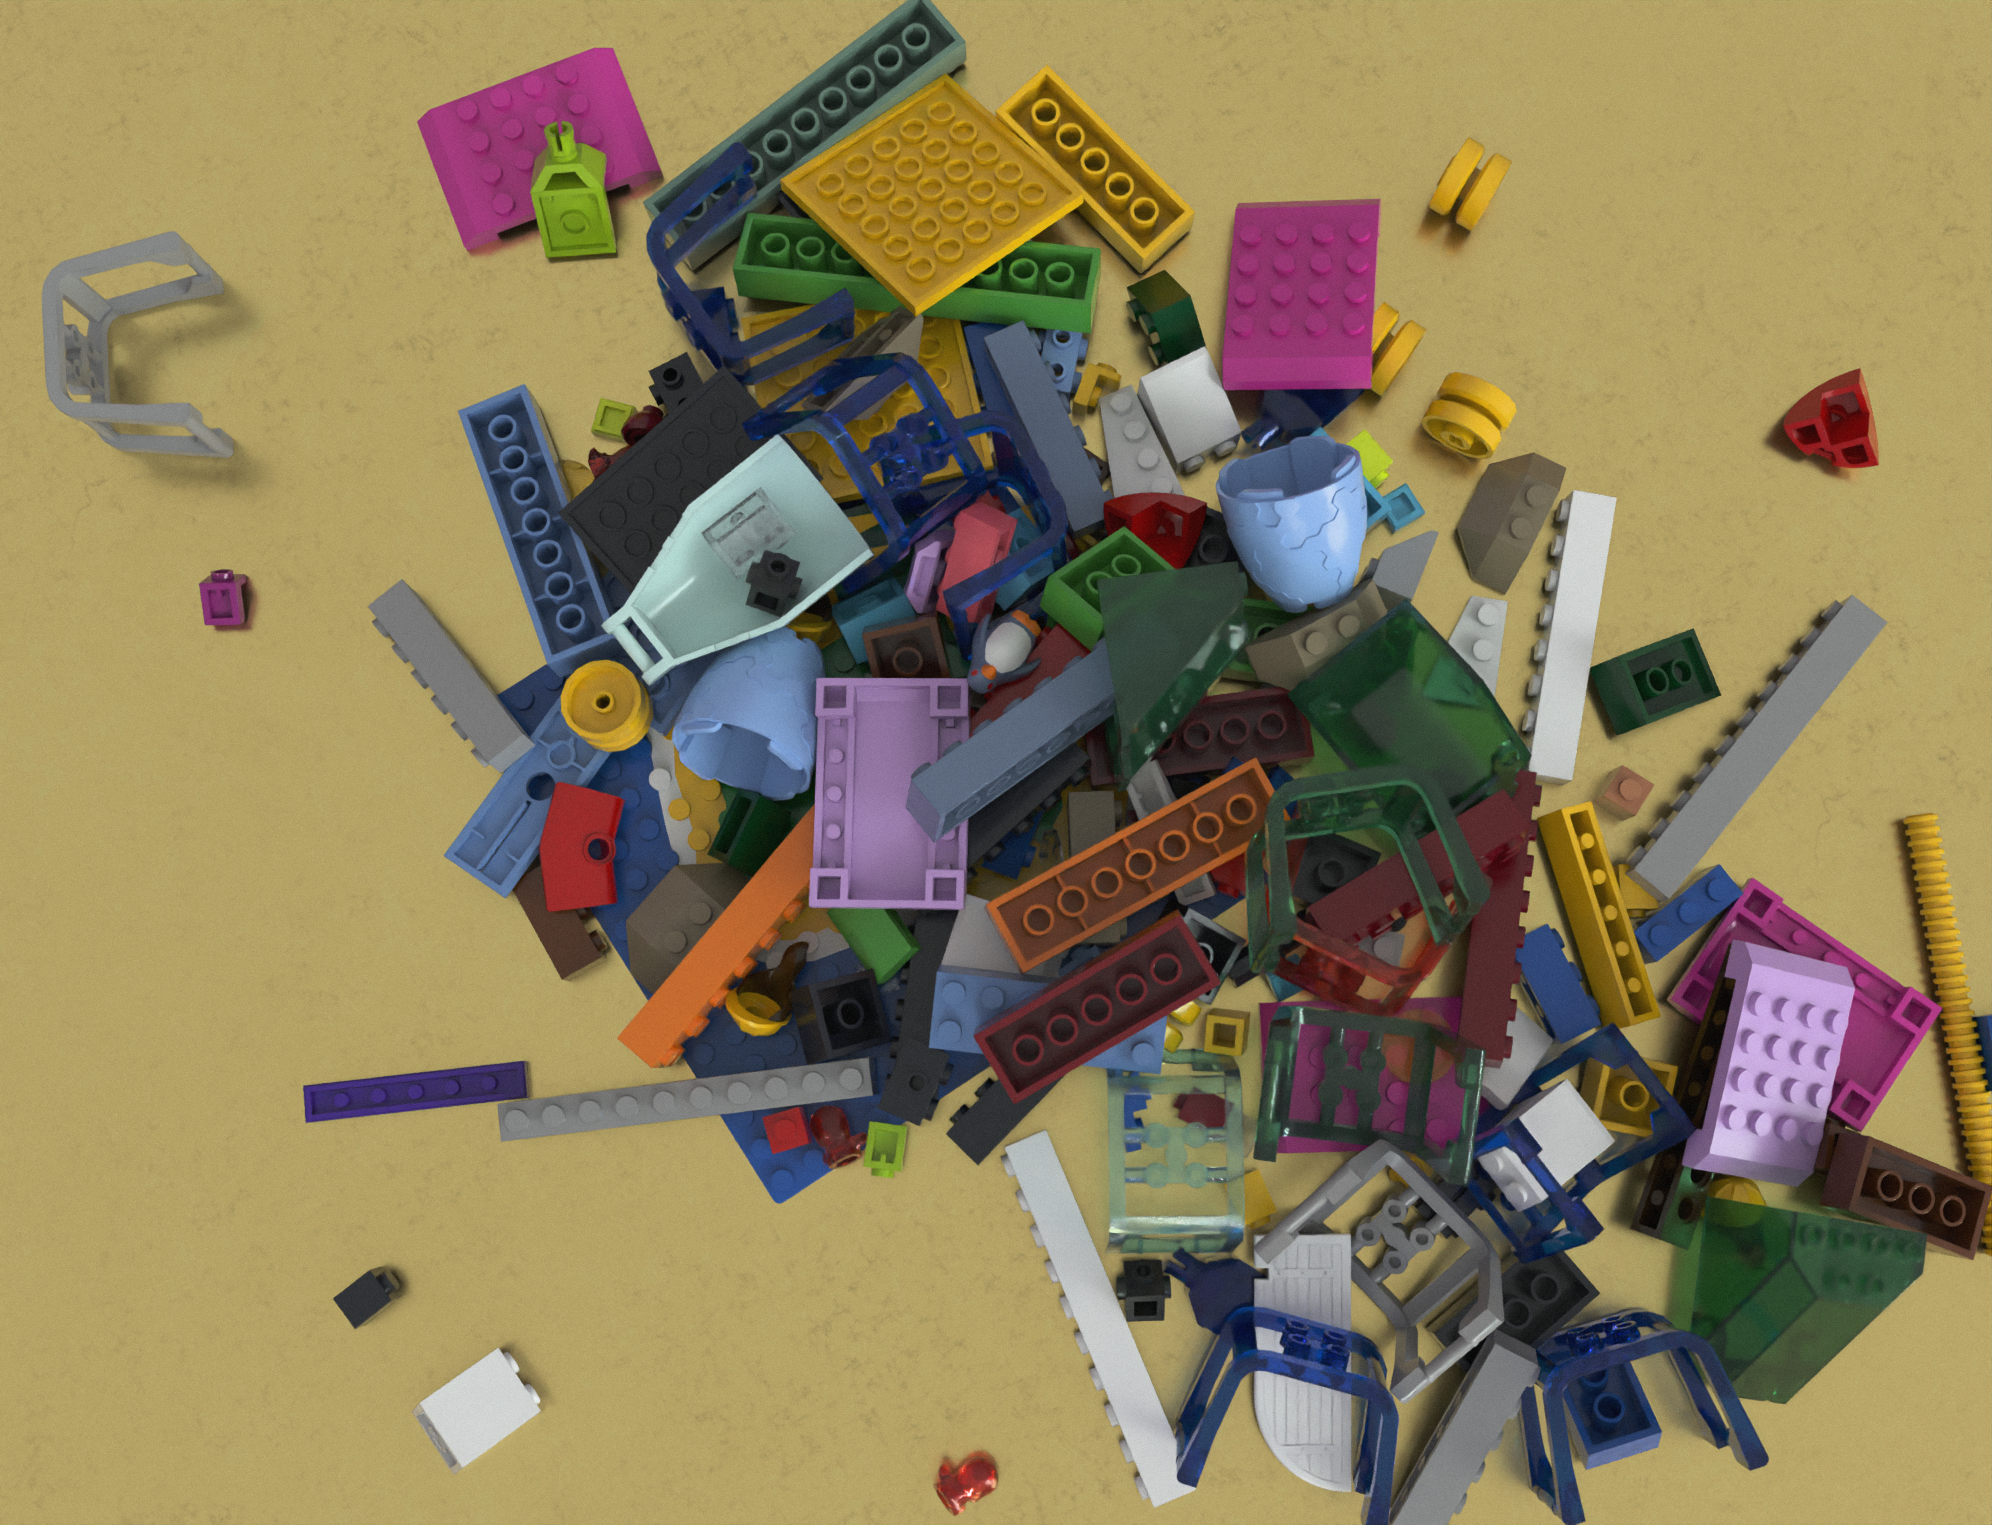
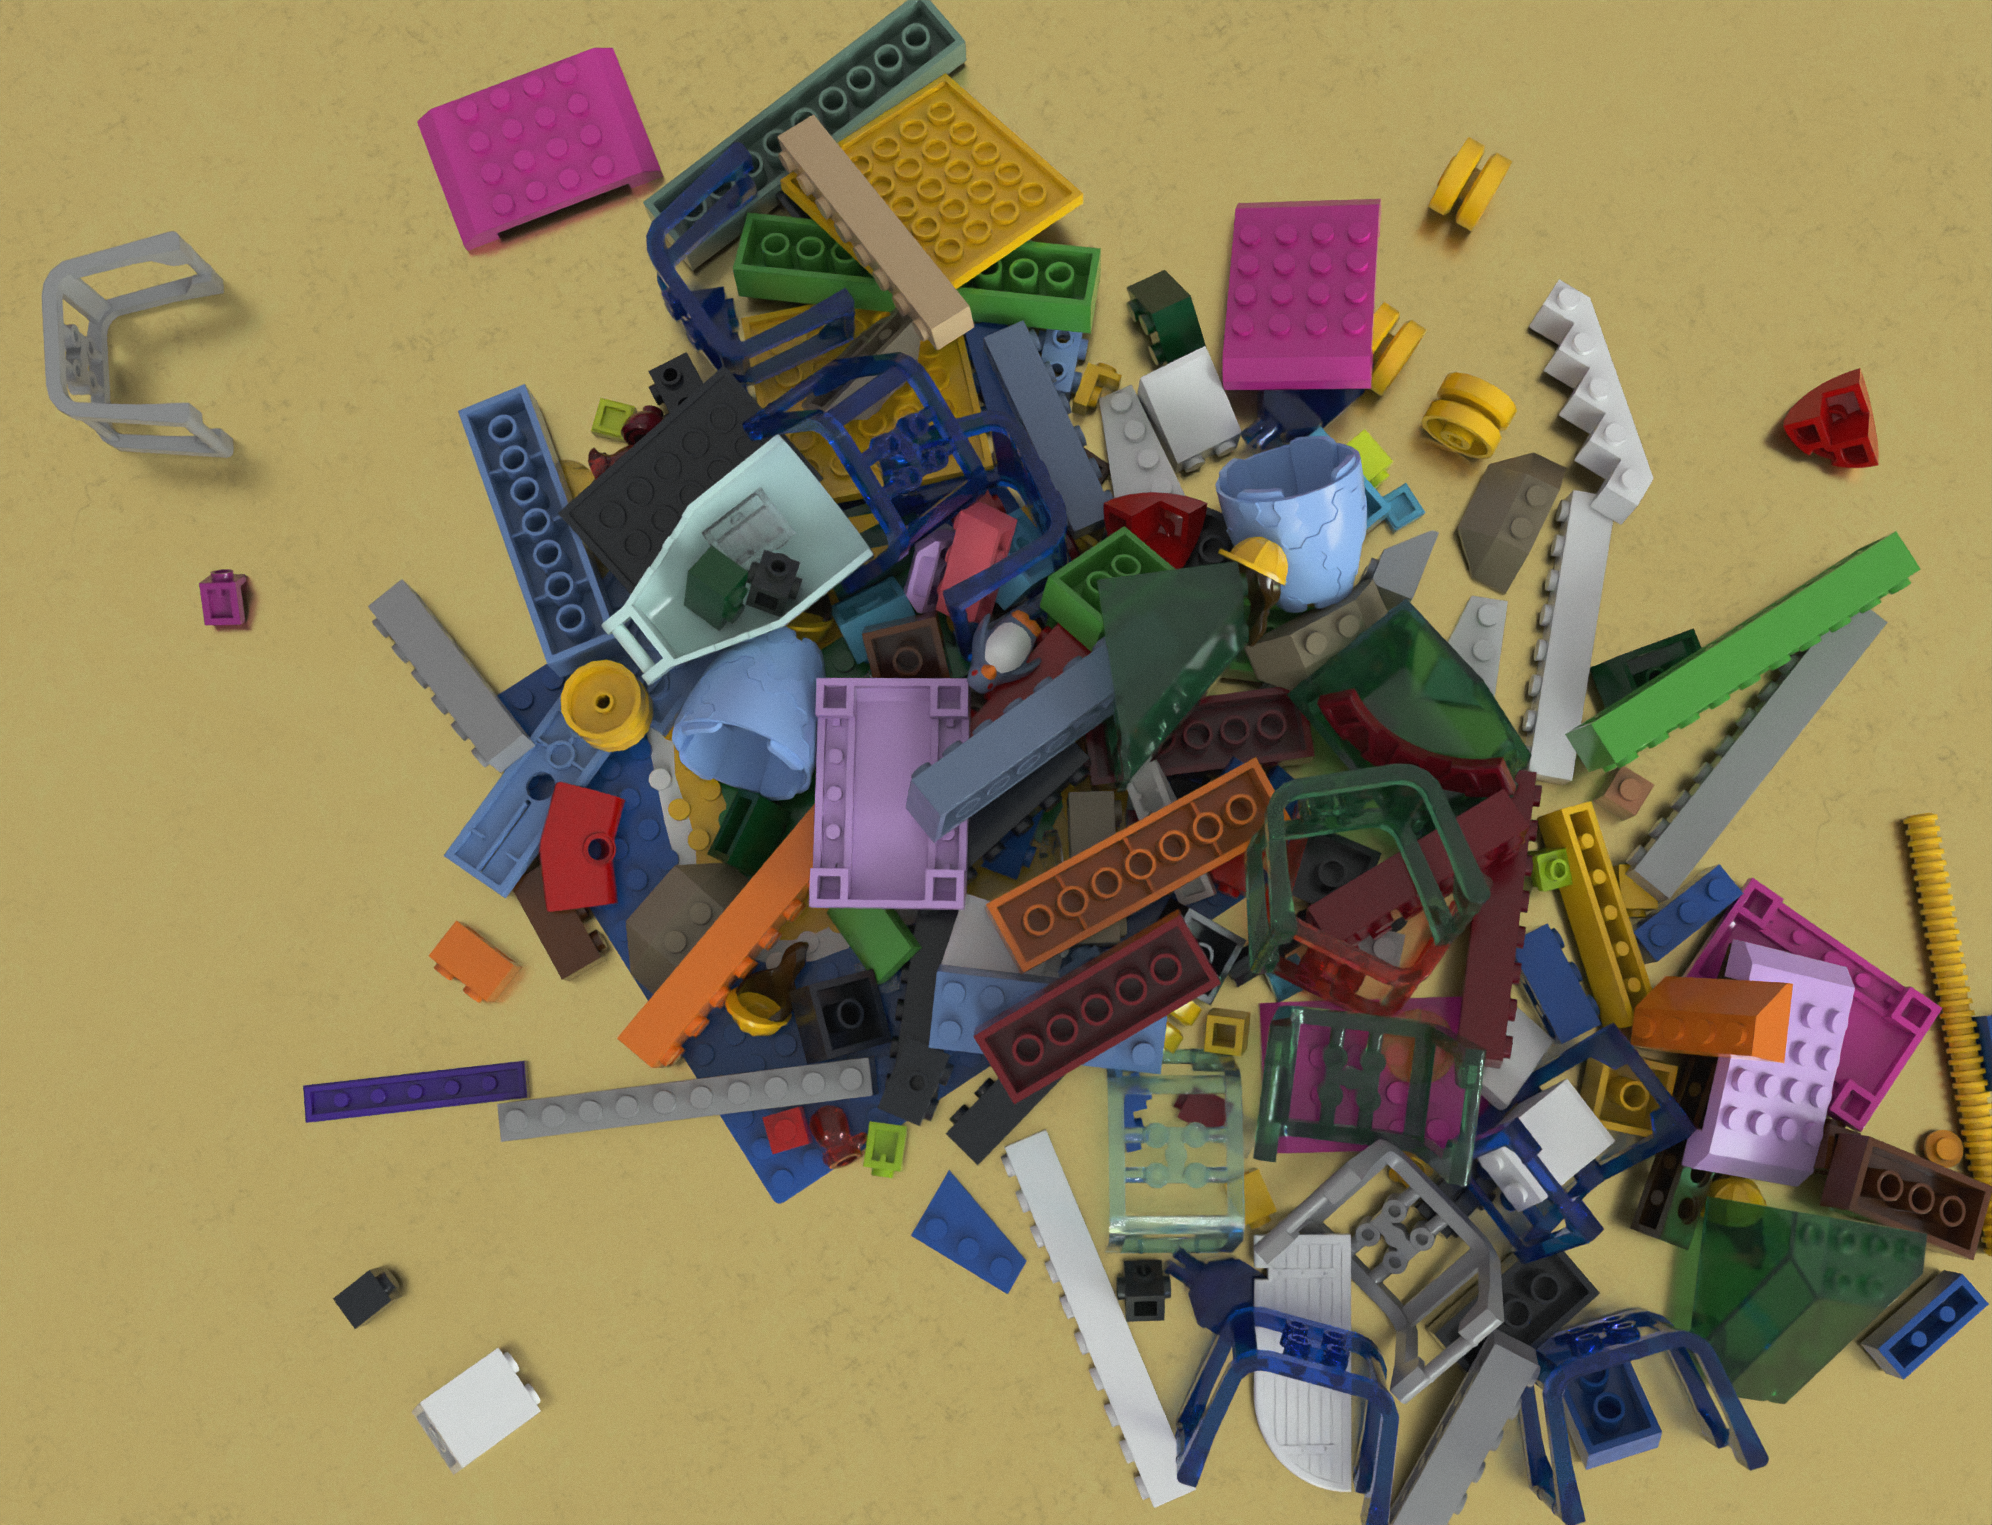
lime plate [530,121,617,258] -> none
clear red animal [933,1456,999,1517] -> none
yellow brick [995,65,1195,274] -> none
none -> orange brick [429,921,522,1003]
none -> dark green brick [684,545,748,631]
none -> tan brick [777,114,974,350]
none -> blue wing [911,1170,1027,1294]
none -> piece [1218,537,1288,647]
none -> dark red tile [1317,688,1516,797]
none -> lime bracket [1527,848,1573,892]
none -> white brick [1529,279,1654,525]
none -> bright green brick [1565,531,1921,773]
none -> orange slope [1630,976,1793,1063]
none -> brick [1860,1270,1989,1380]
none -> light orange plate [1924,1130,1963,1168]

